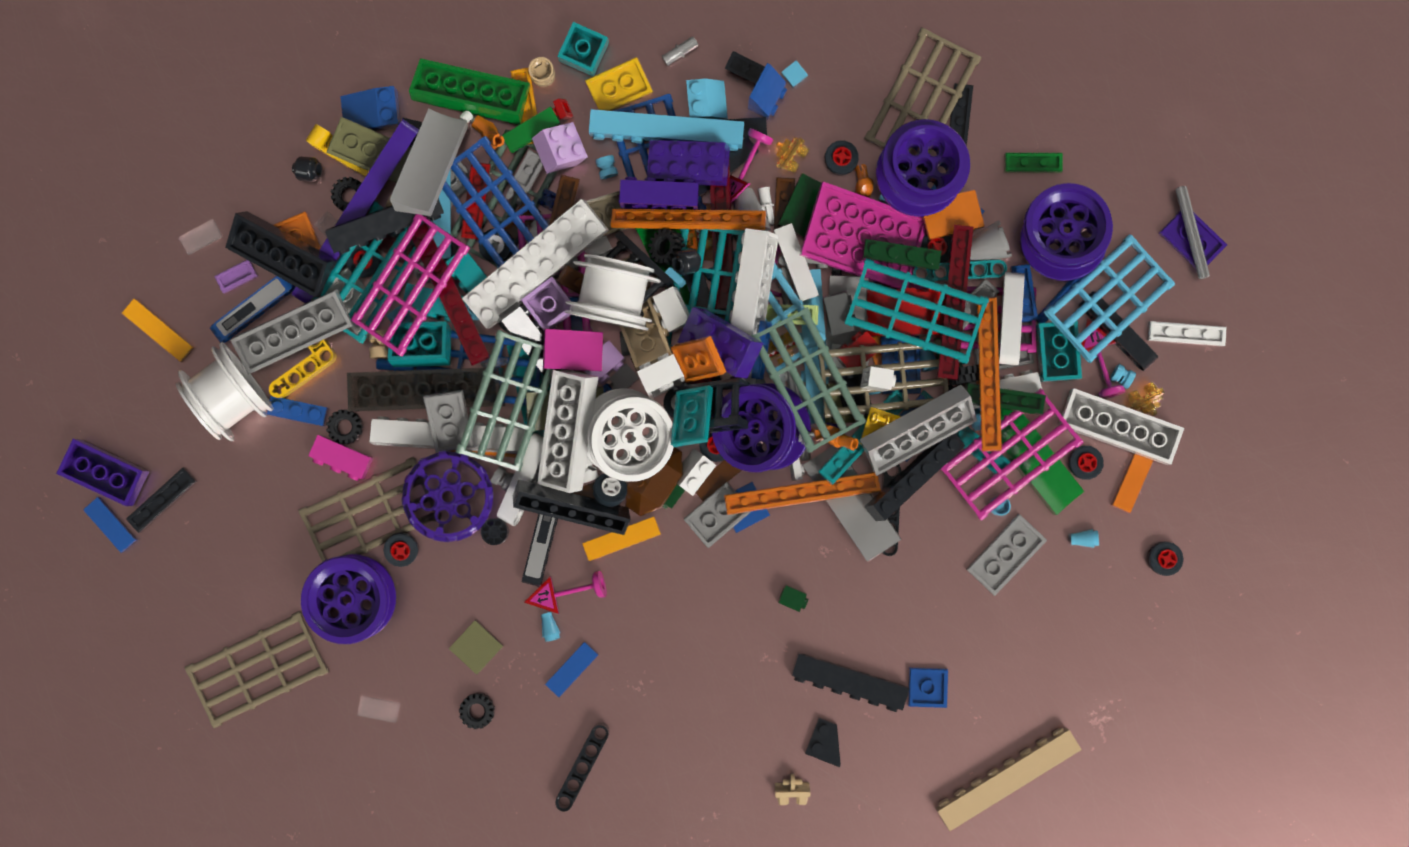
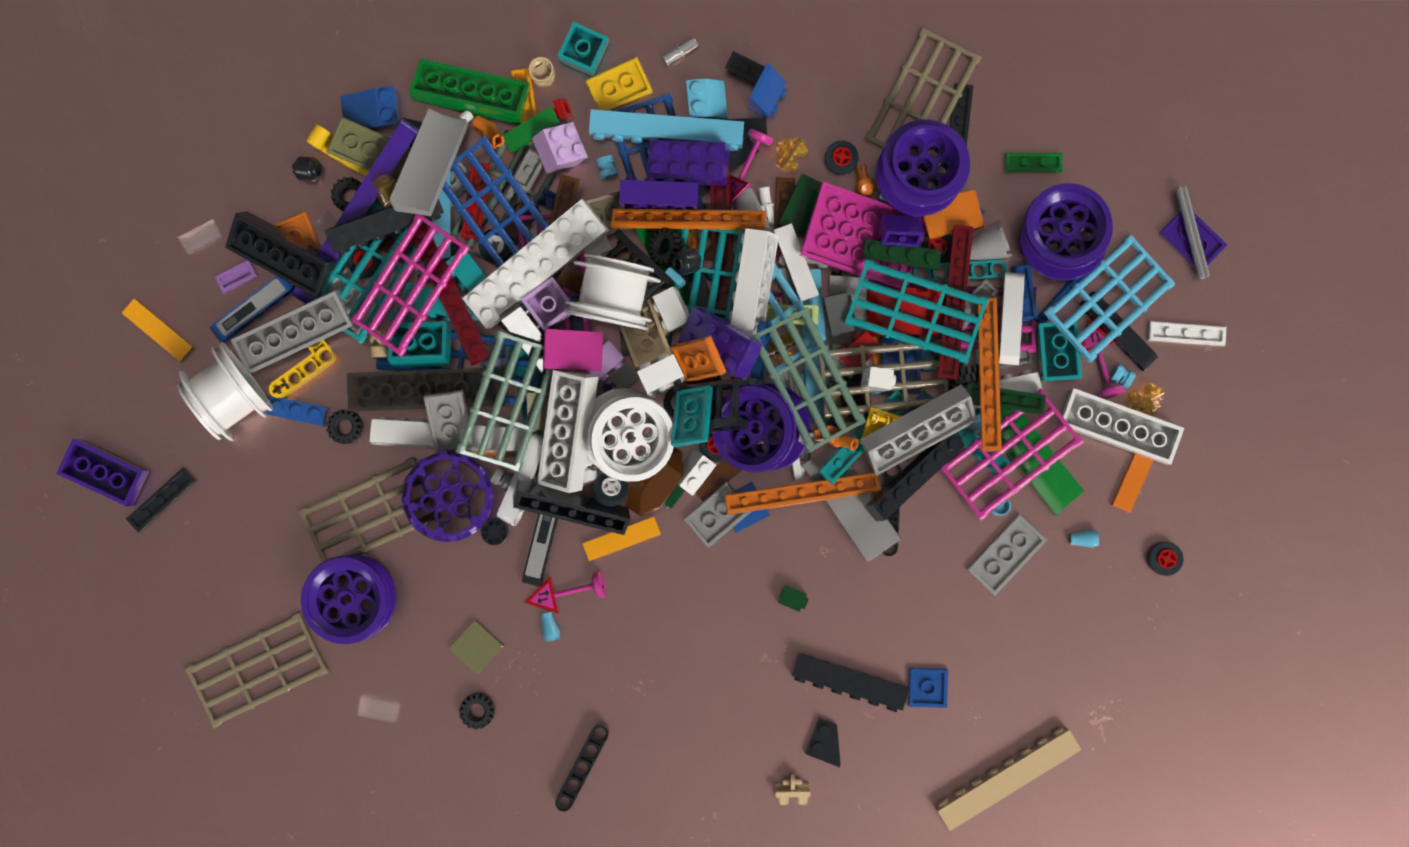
blue tile [83,497,137,553] -> none
dark pink brick [308,435,374,481] -> none
black wheel [383,532,418,567] -> none
blue tile [545,642,599,697] -> none
medium azure tile [781,60,808,88] -> none
black wheel [1069,446,1104,480] -> none
none -> clear yellow brick [372,174,397,208]
none -> dark purple brick [878,214,924,247]

